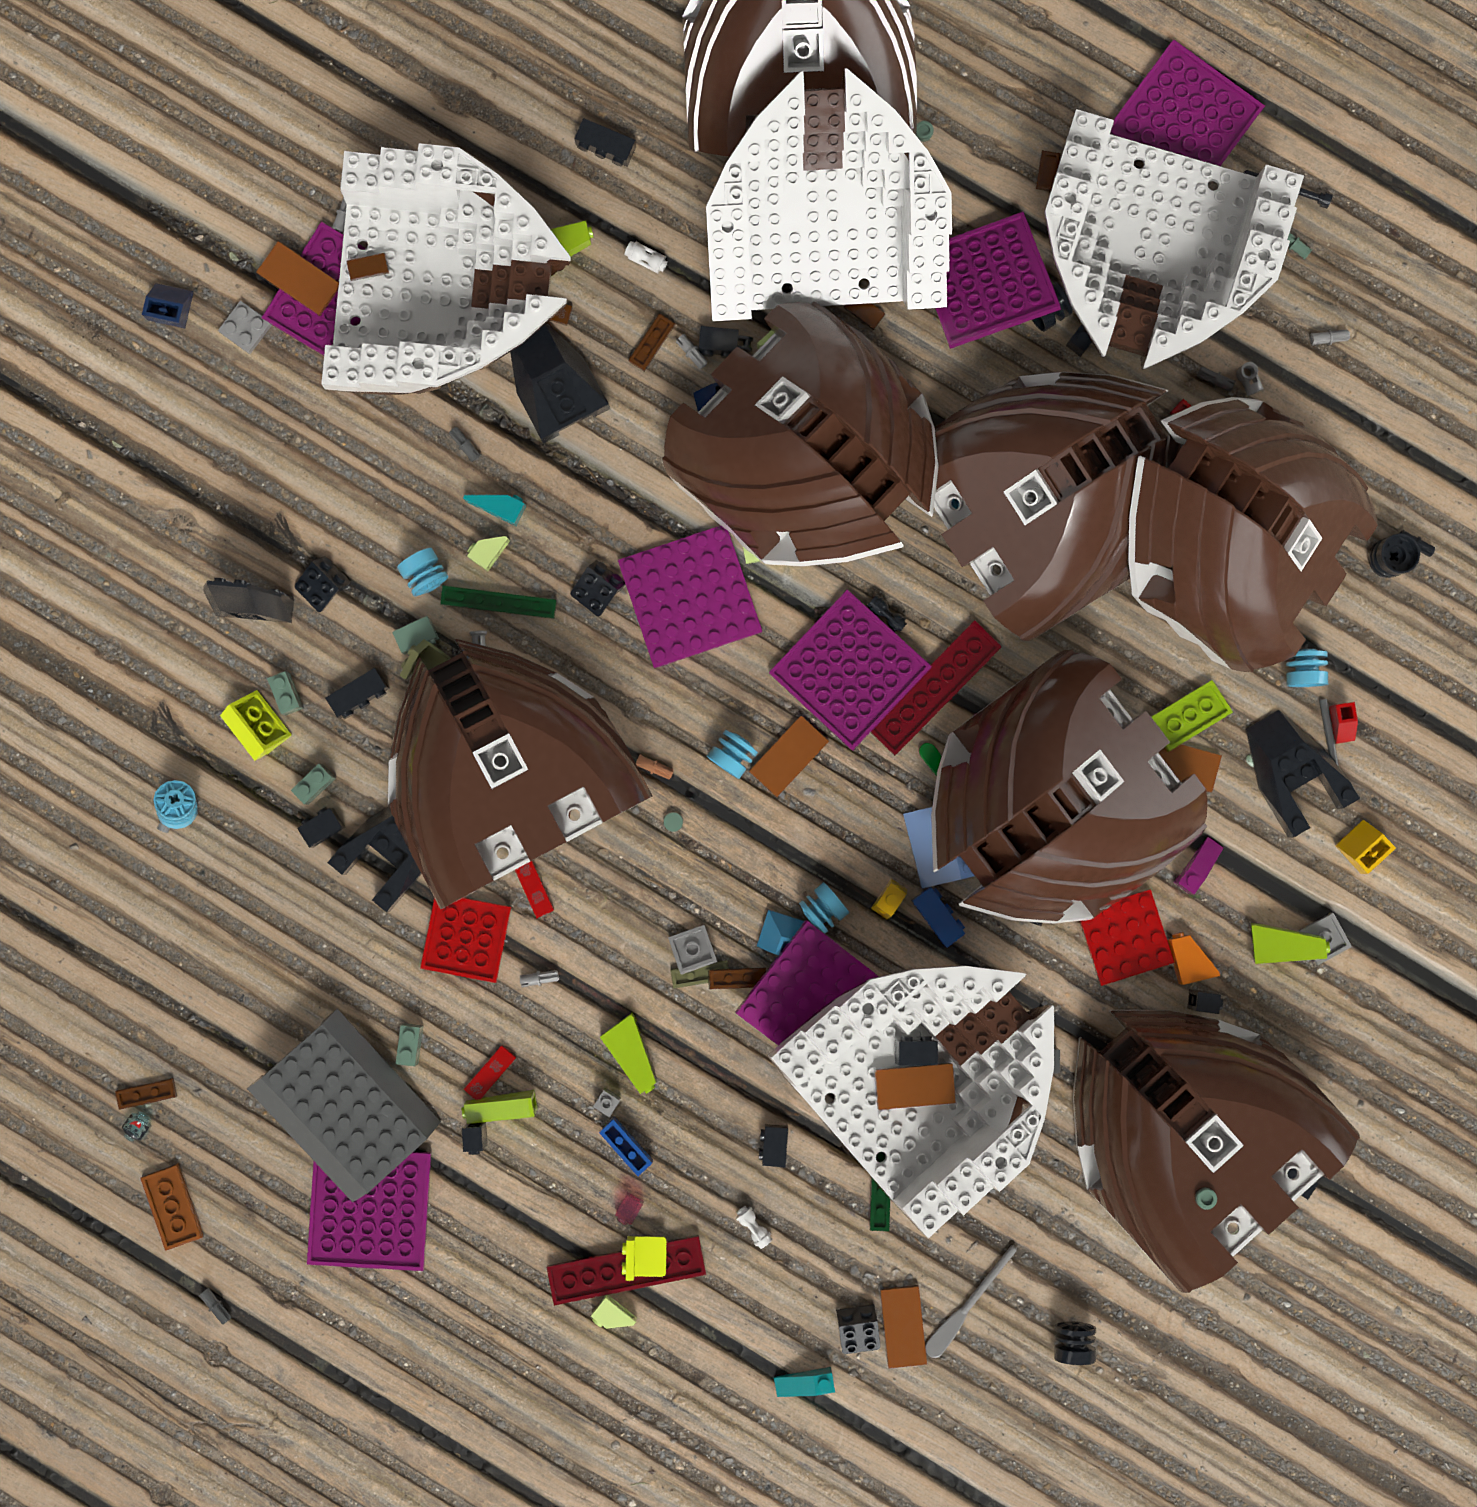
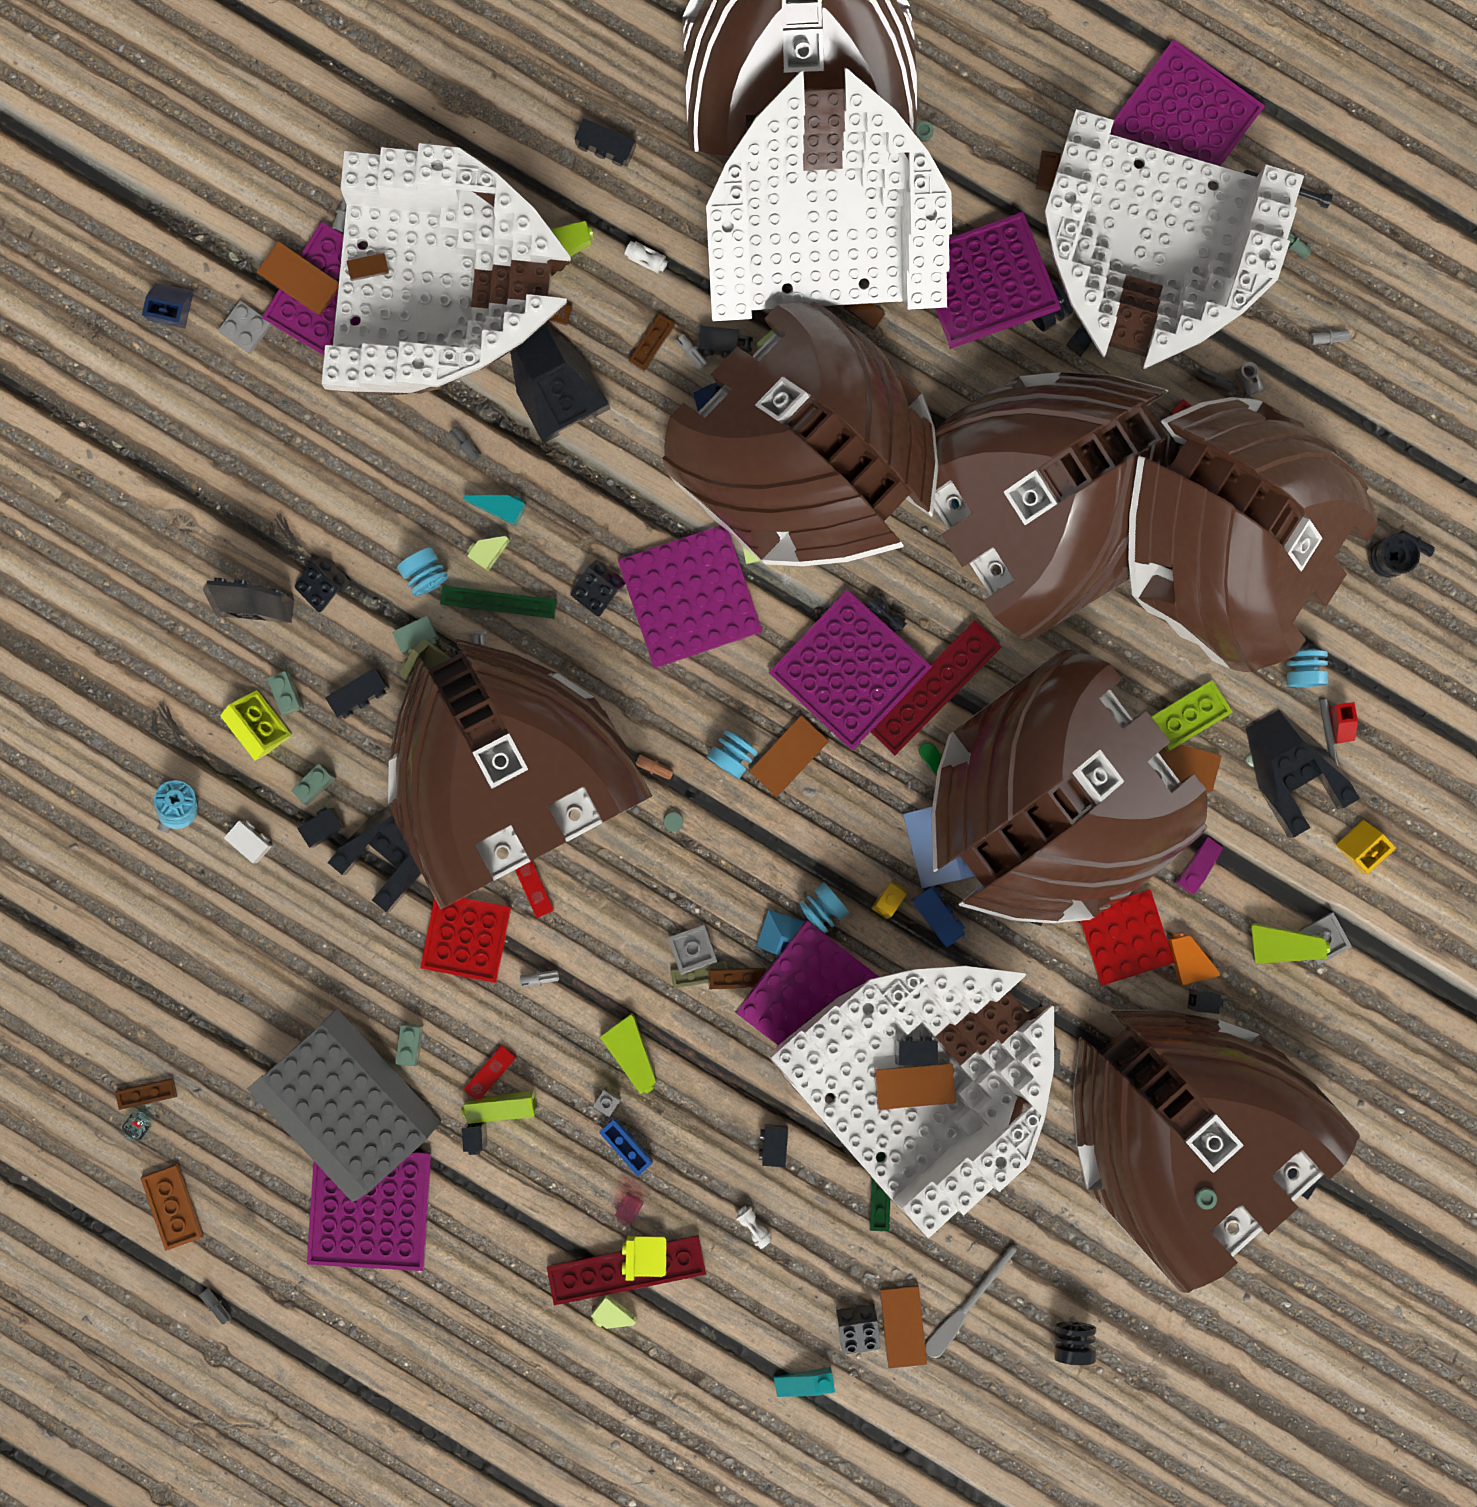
none -> white brick [224,821,272,863]

